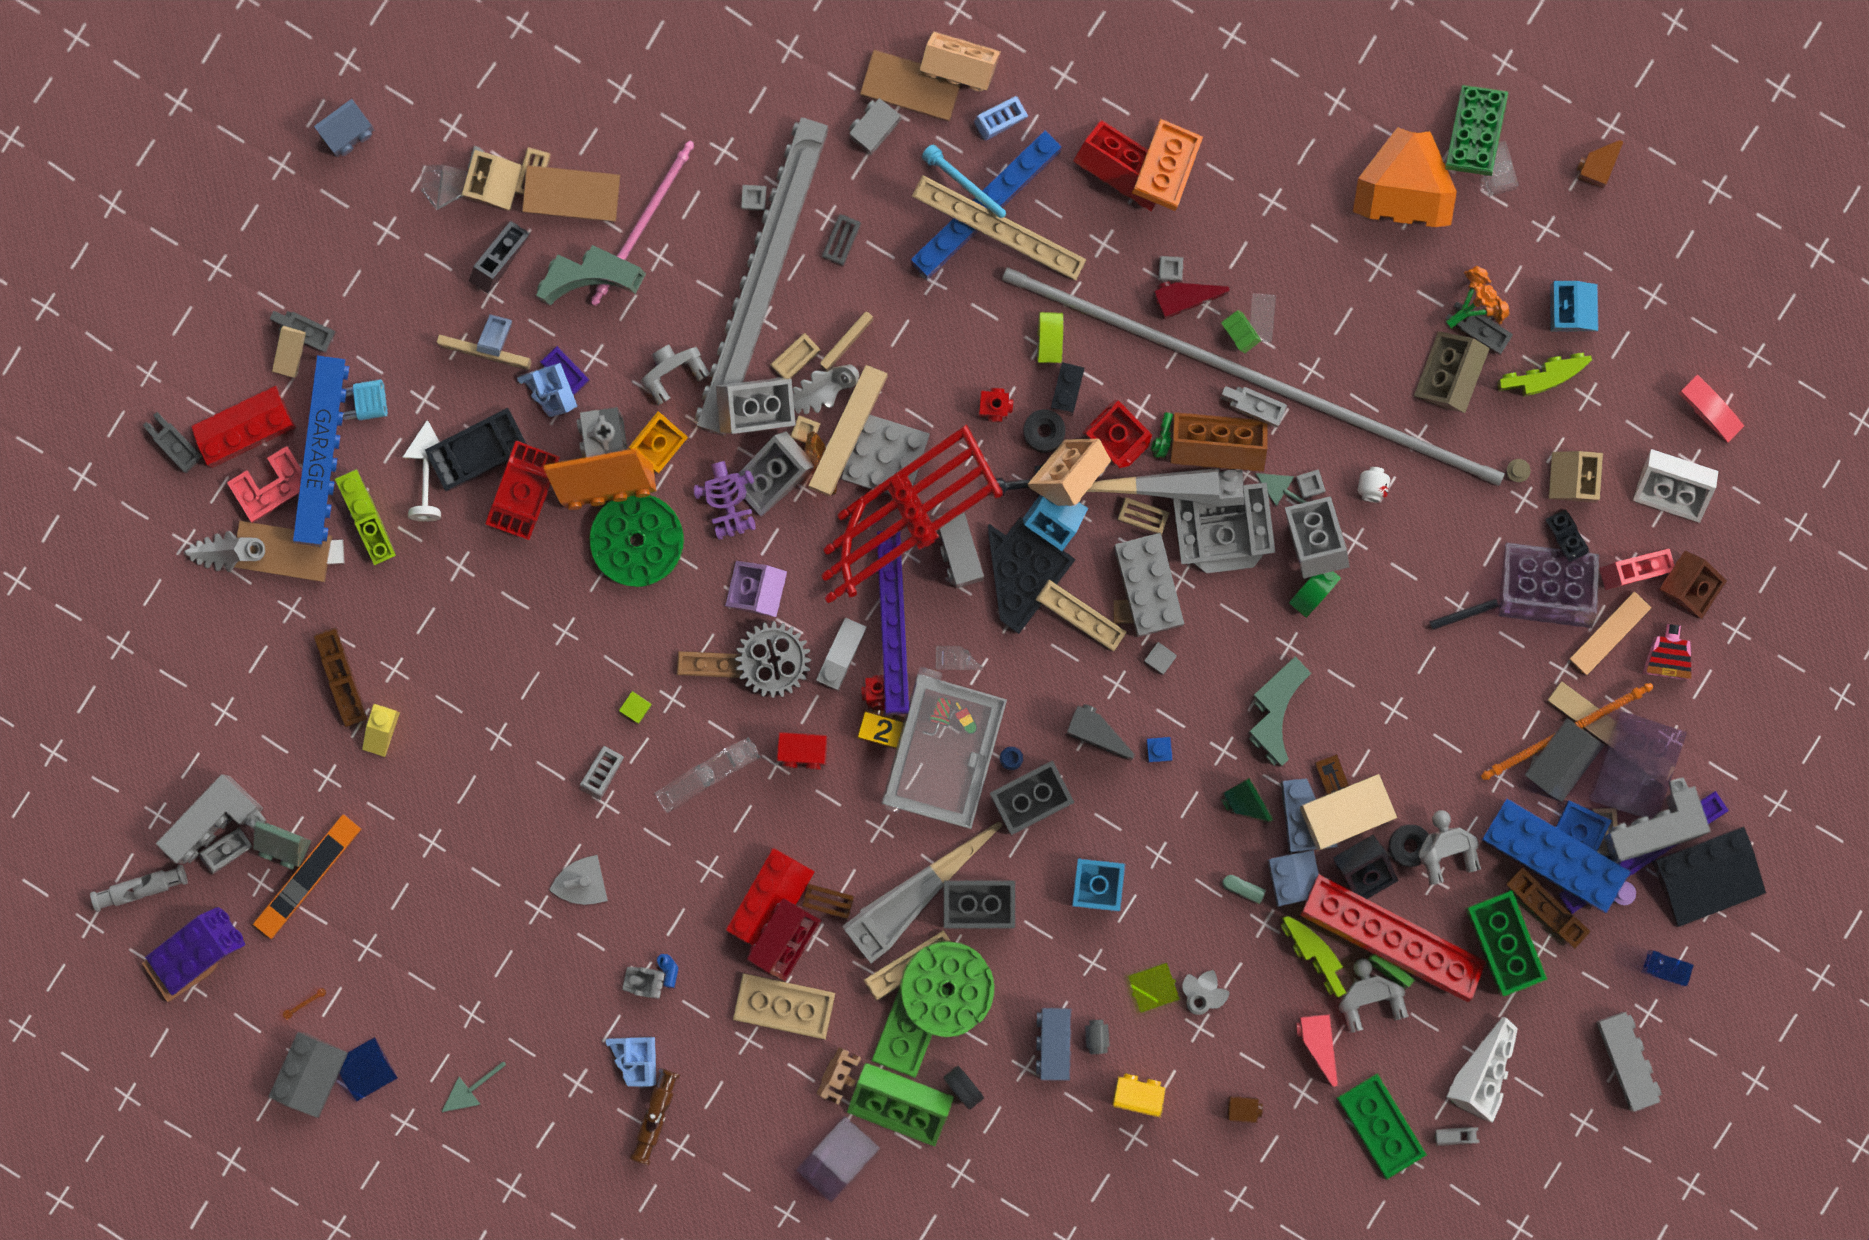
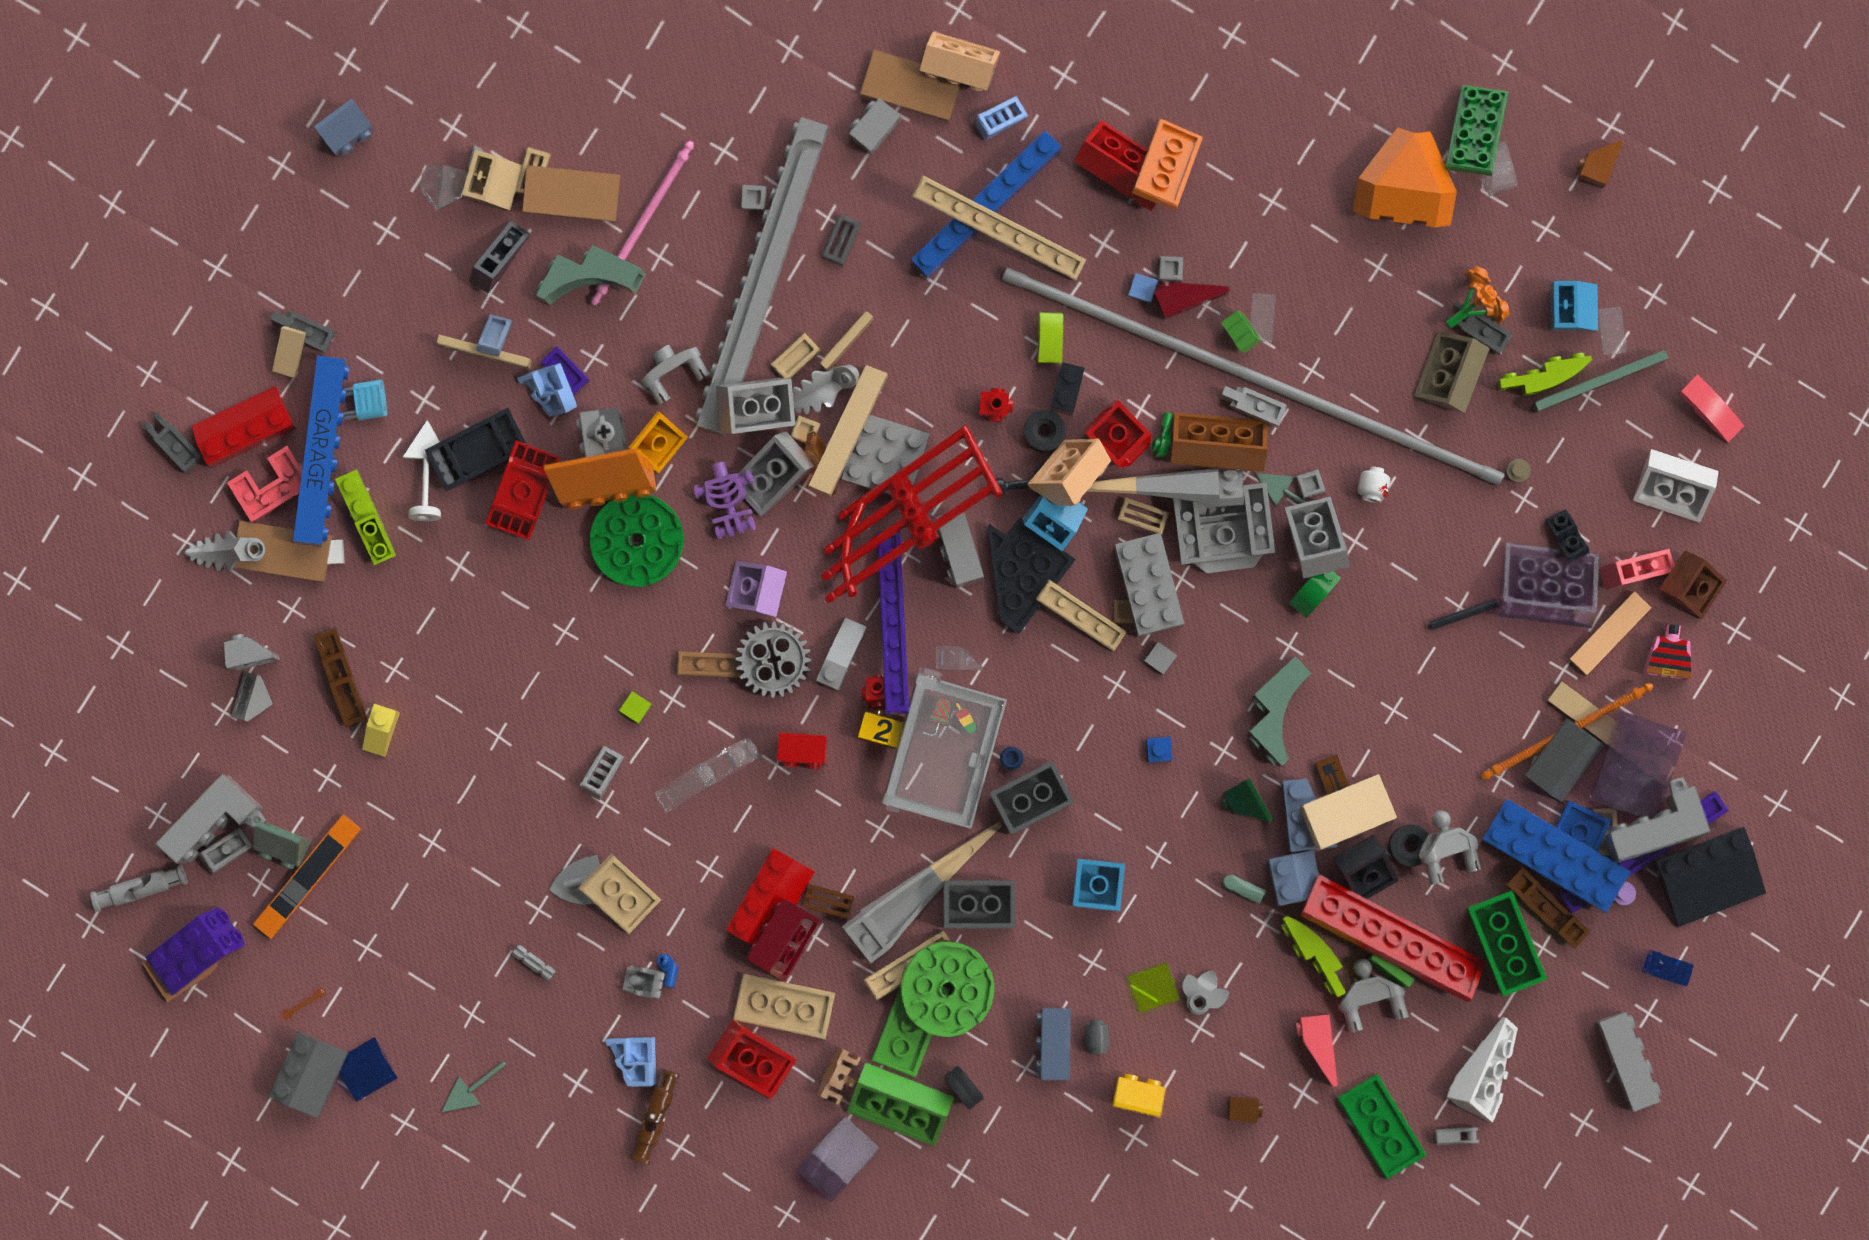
medium azure piece [922,145,1006,218] -> none
dark grey slope [1066,704,1135,761] -> none
tan slope [1549,451,1603,503] -> none
none -> light grey slope [224,634,280,671]
none -> light grey slope [231,672,273,721]
none -> light grey axle [512,945,555,980]
none -> tan tile [579,854,661,934]
none -> red slope [707,1019,797,1099]
none -> medium blue tile [1128,273,1158,303]
none -> sand green tile [1532,350,1668,414]
none -> clear tile [1598,307,1627,356]

